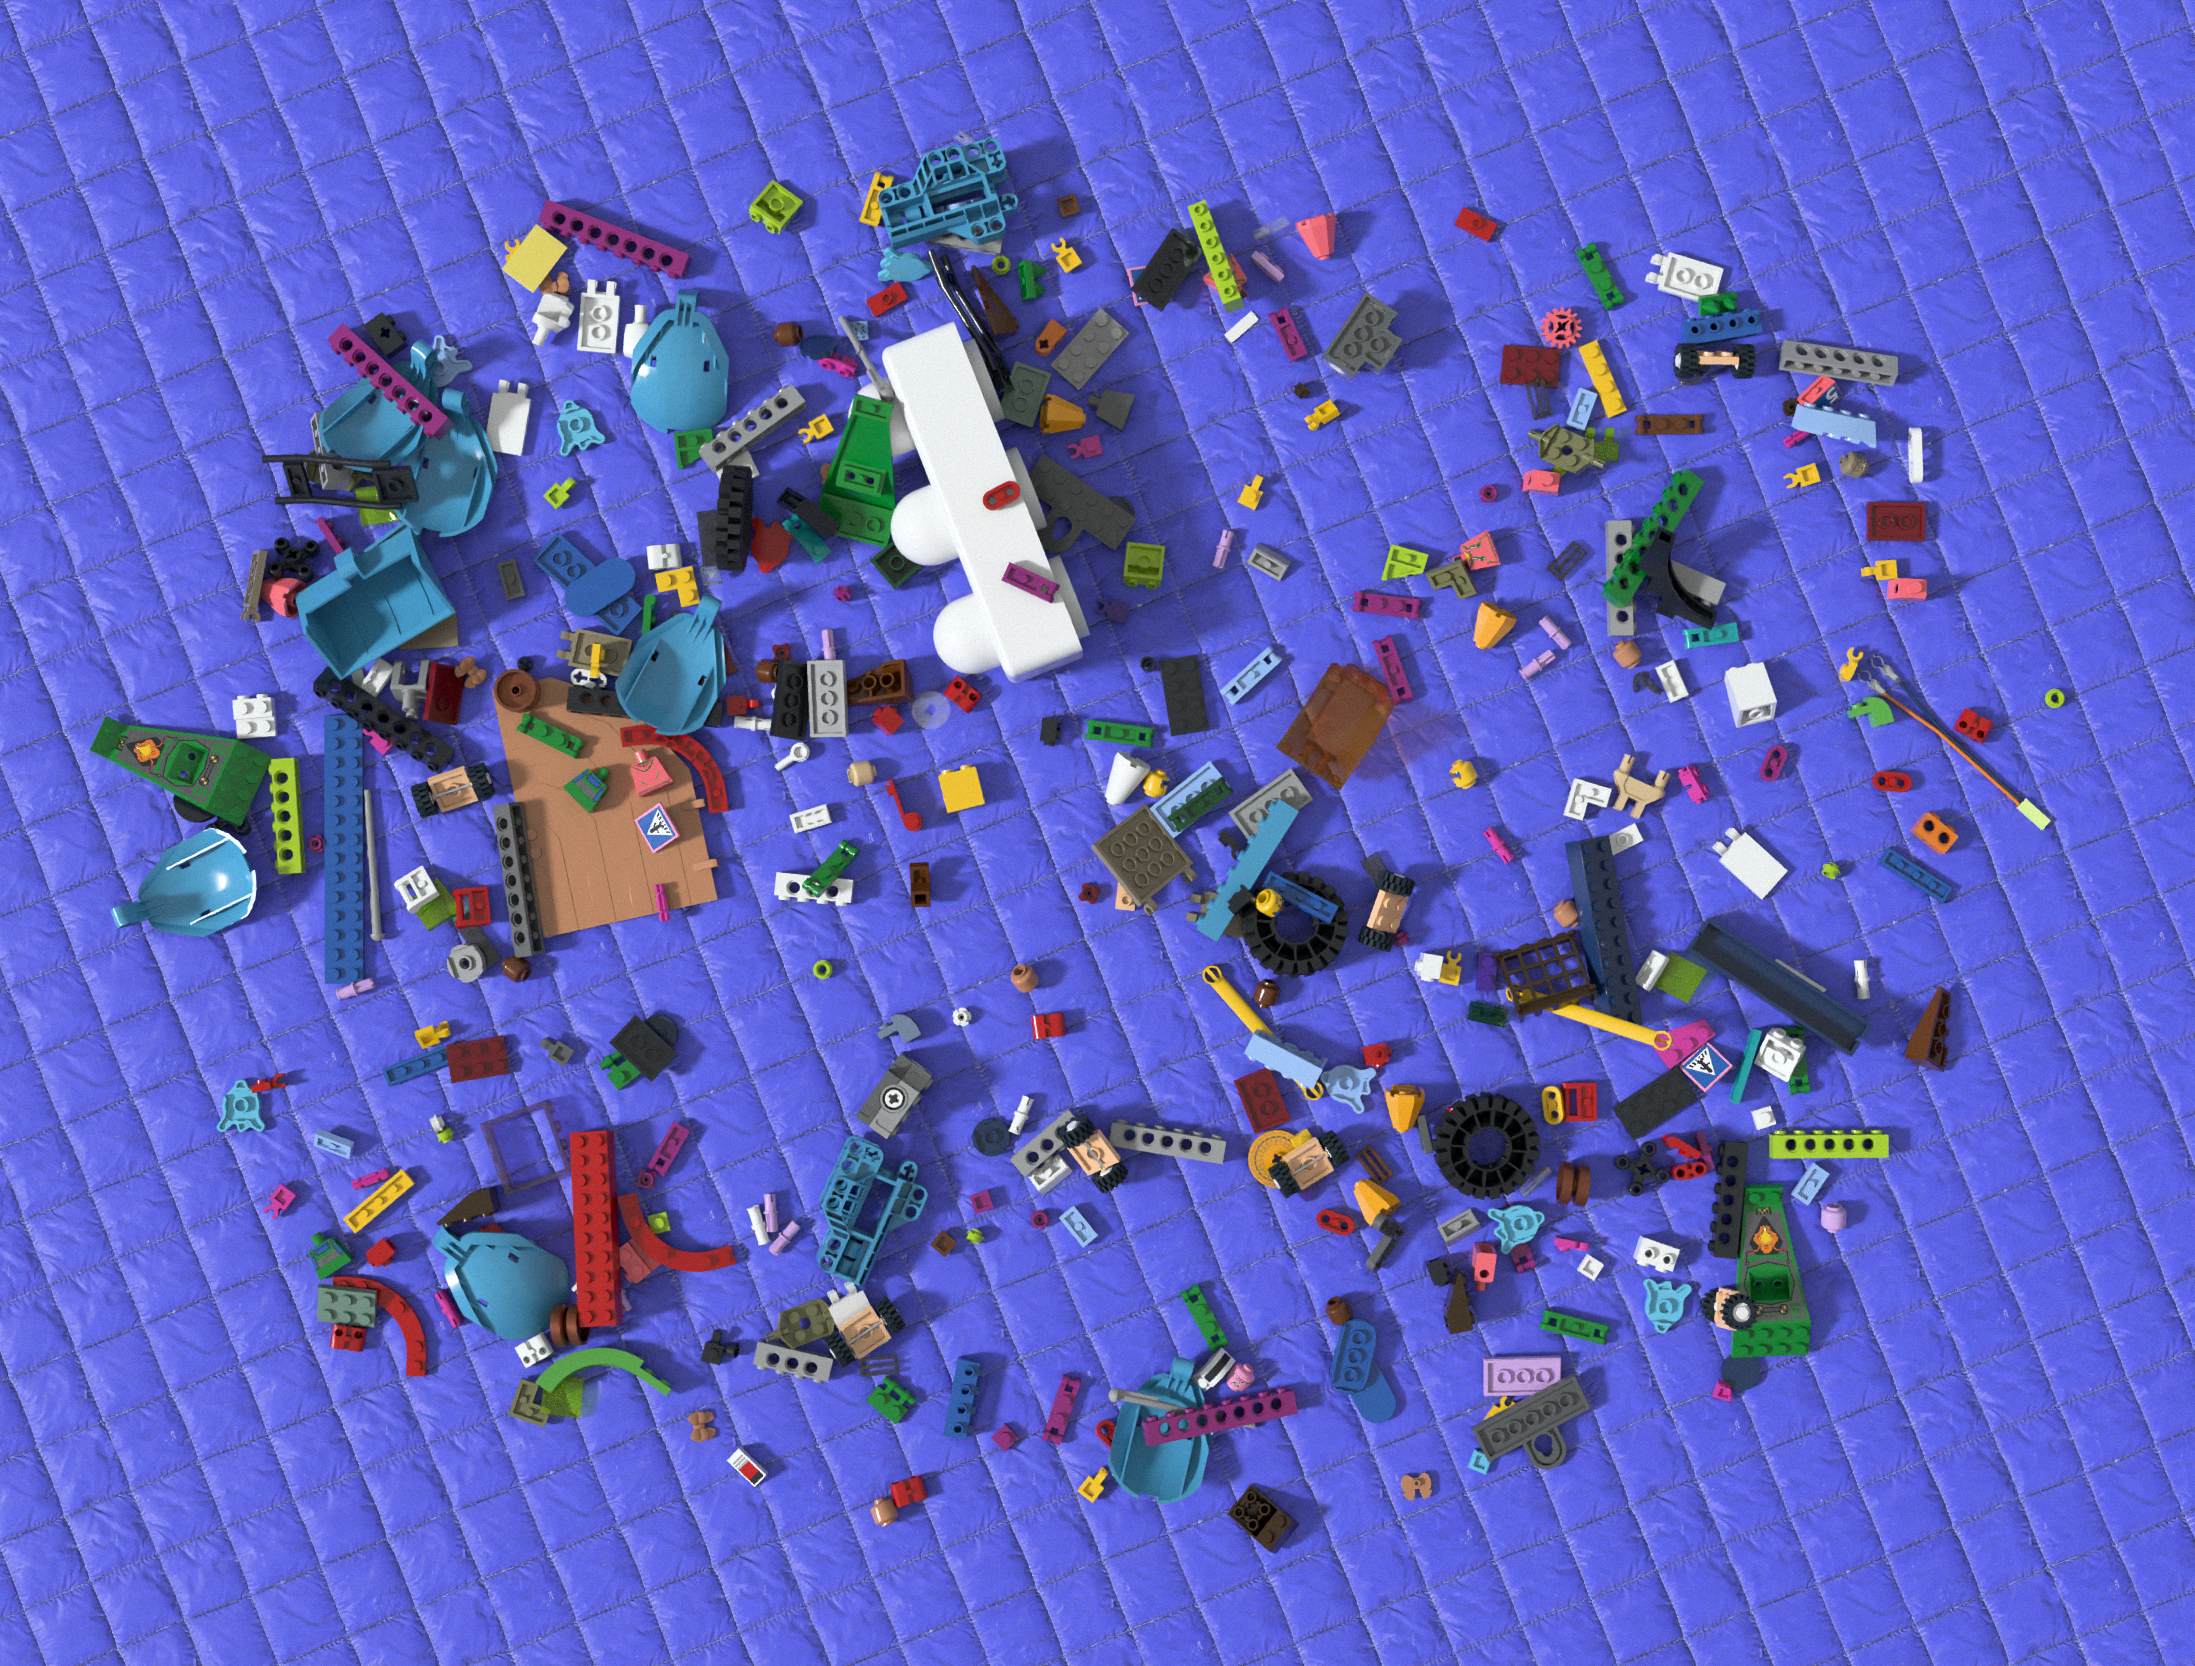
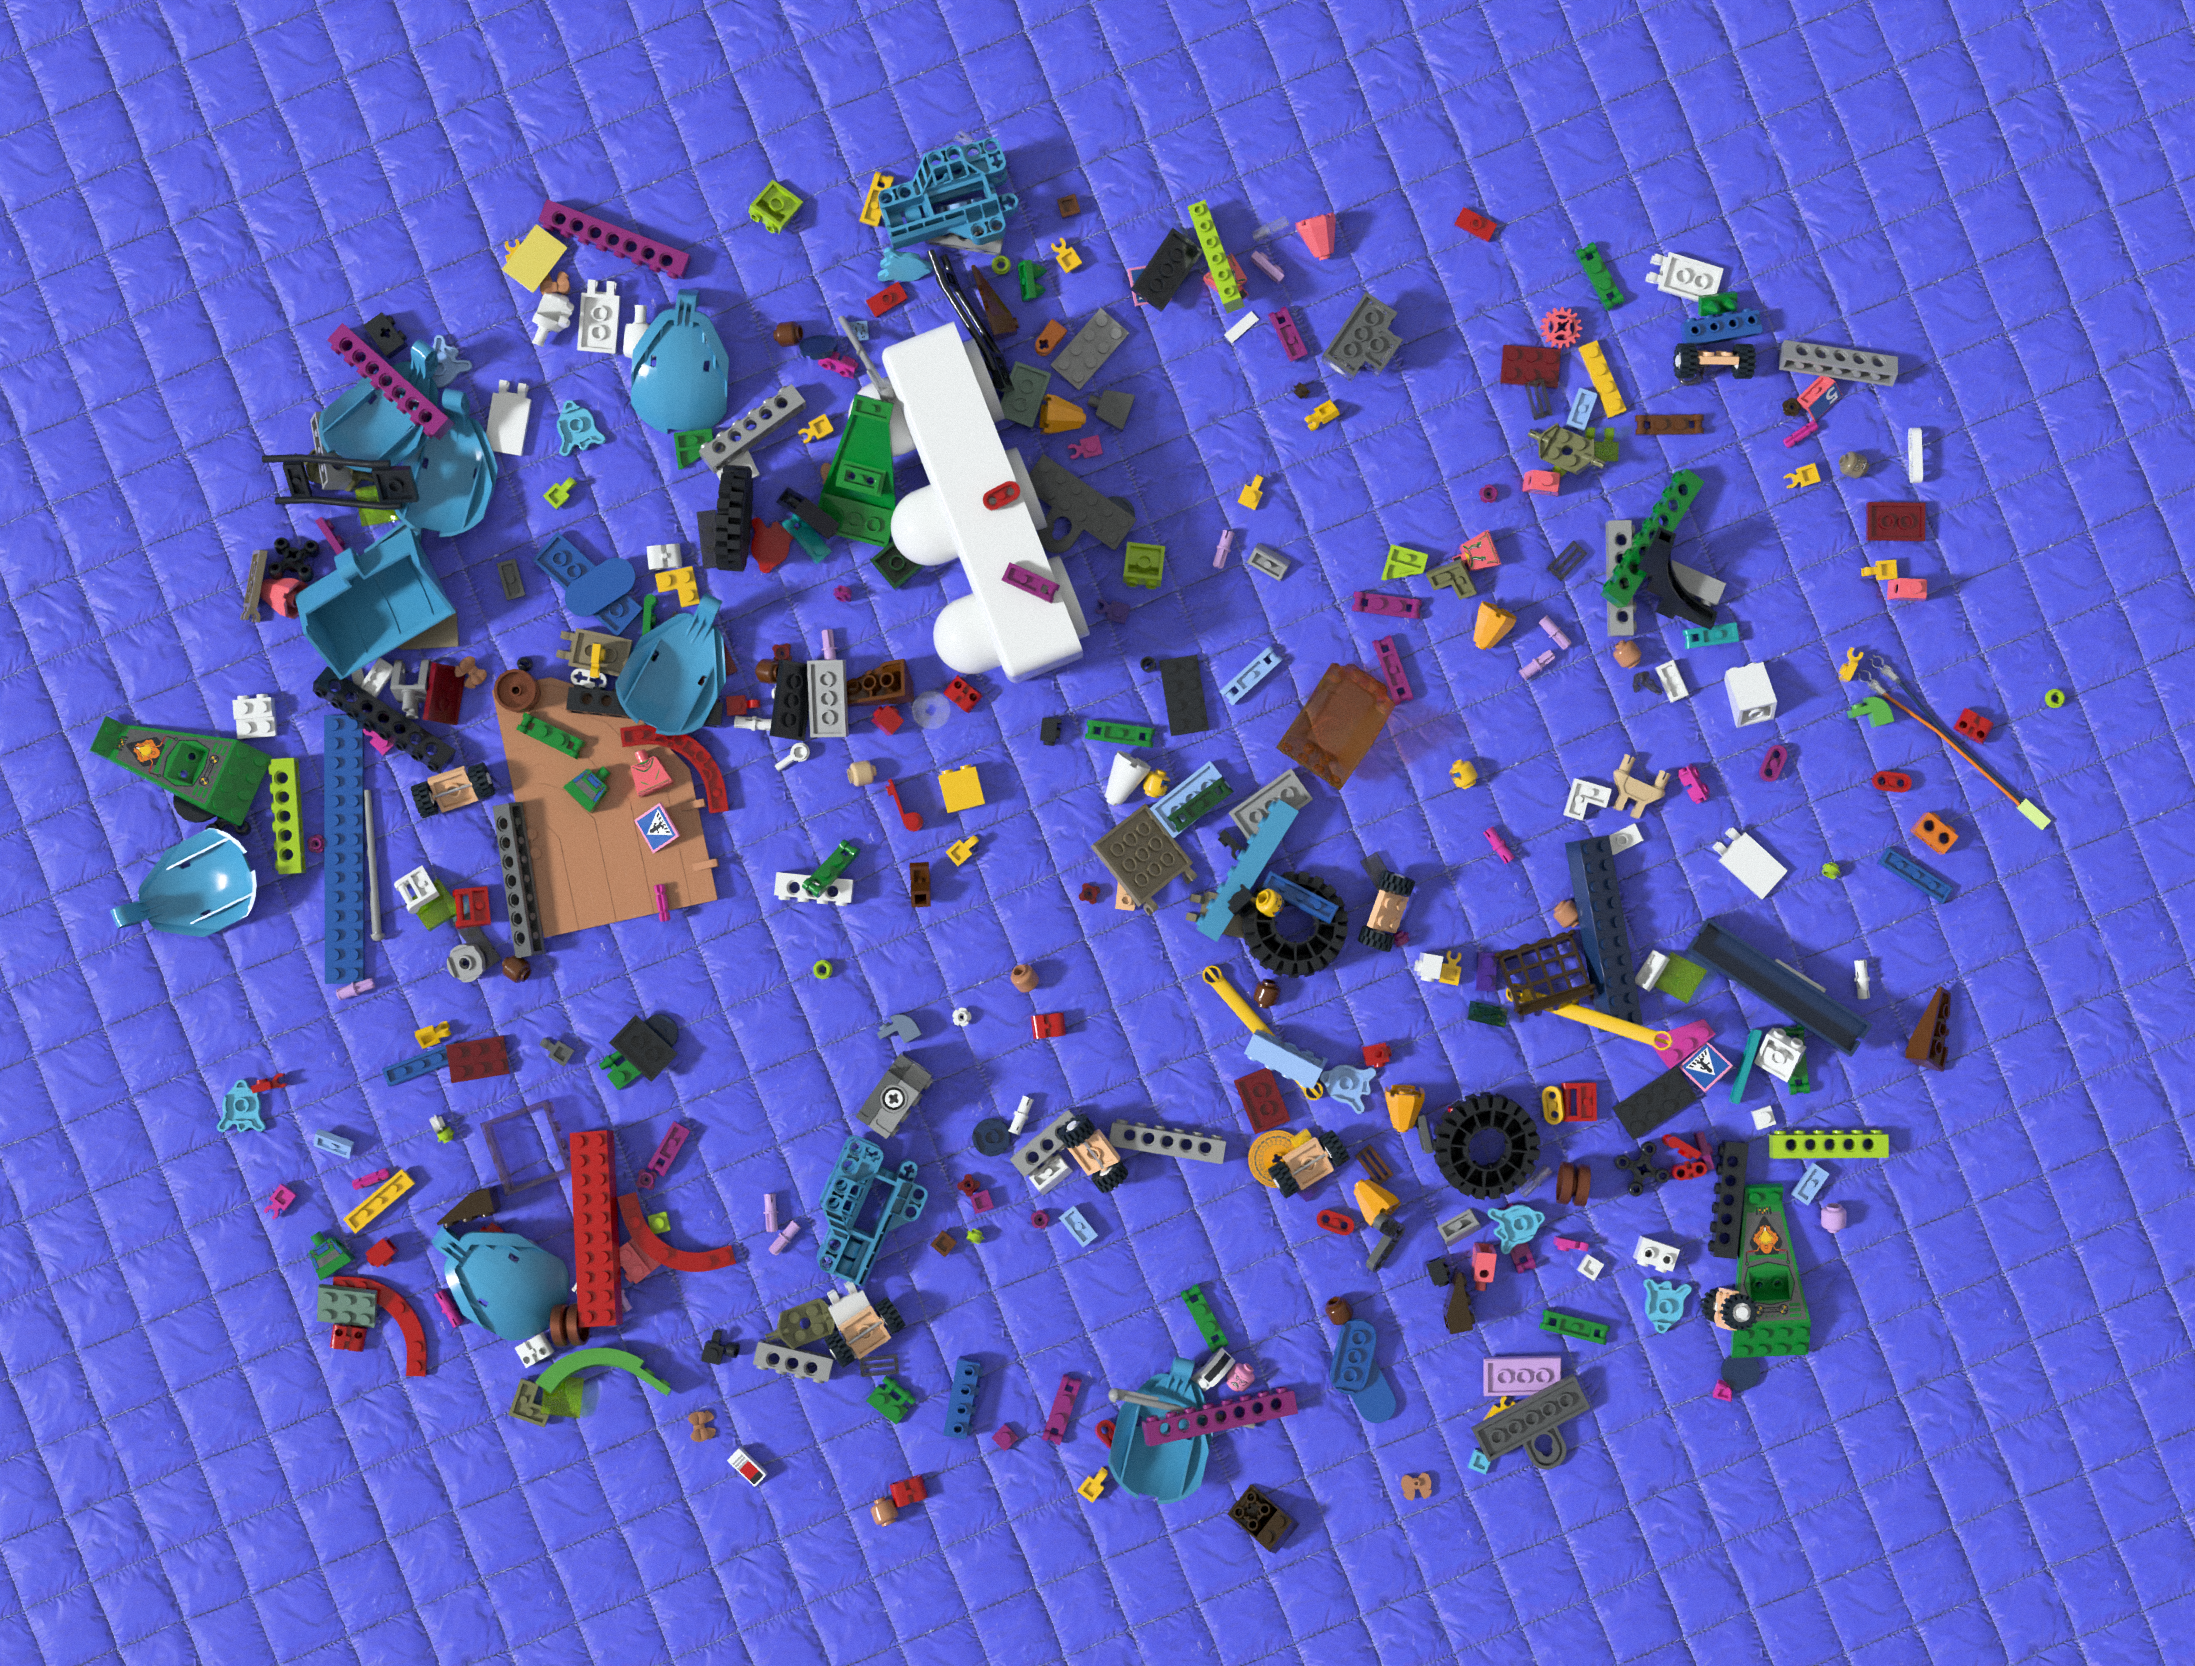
clear plate [700,565,722,586] -> none
white pin [747,1205,770,1245] -> none
white plate [789,804,832,834] -> none
light blue wedge [1791,402,1876,448] -> none
none -> yellow plate [946,835,979,866]
none -> dark red plate [957,1174,980,1197]

